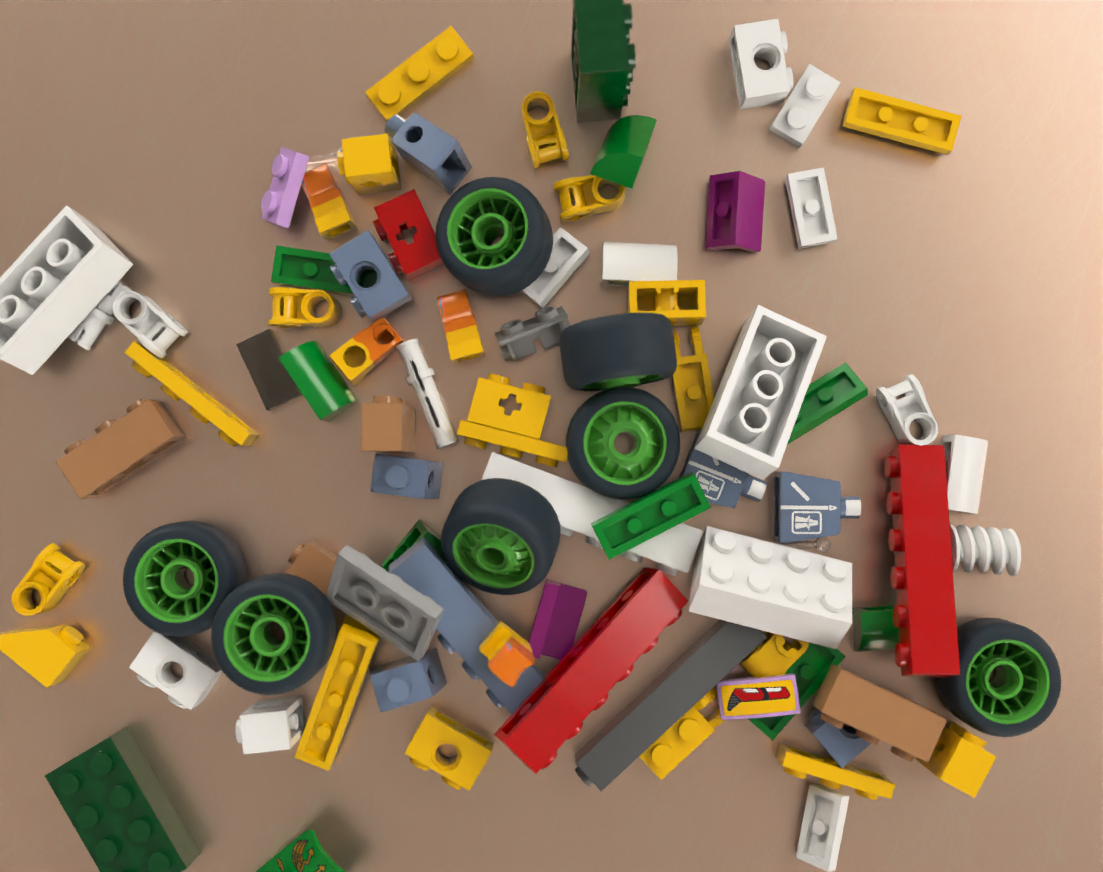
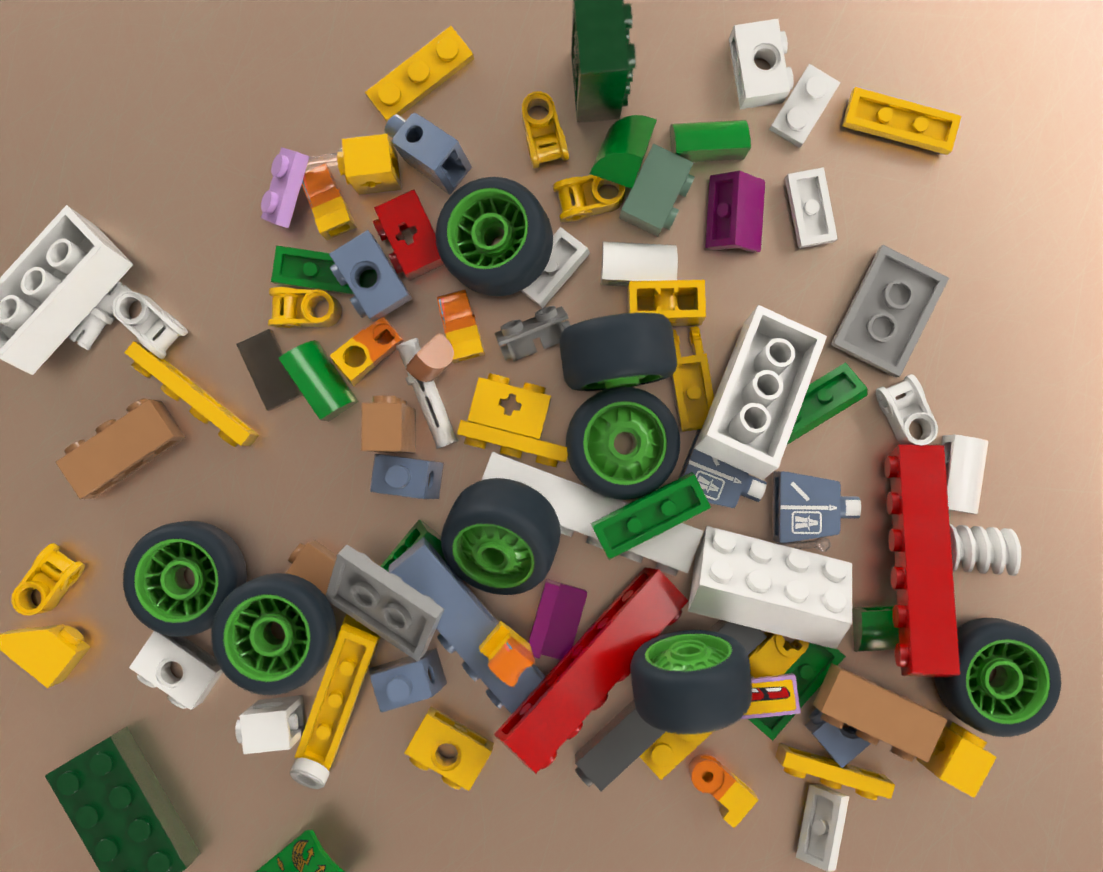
none -> white tile [290,758,330,789]
none -> brick [406,333,454,382]
none -> sand green brick [619,143,695,237]
none -> black wheel [631,630,752,734]
none -> green brick [670,120,751,162]
none -> leg [689,754,759,829]
none -> light grey plate [830,245,949,378]

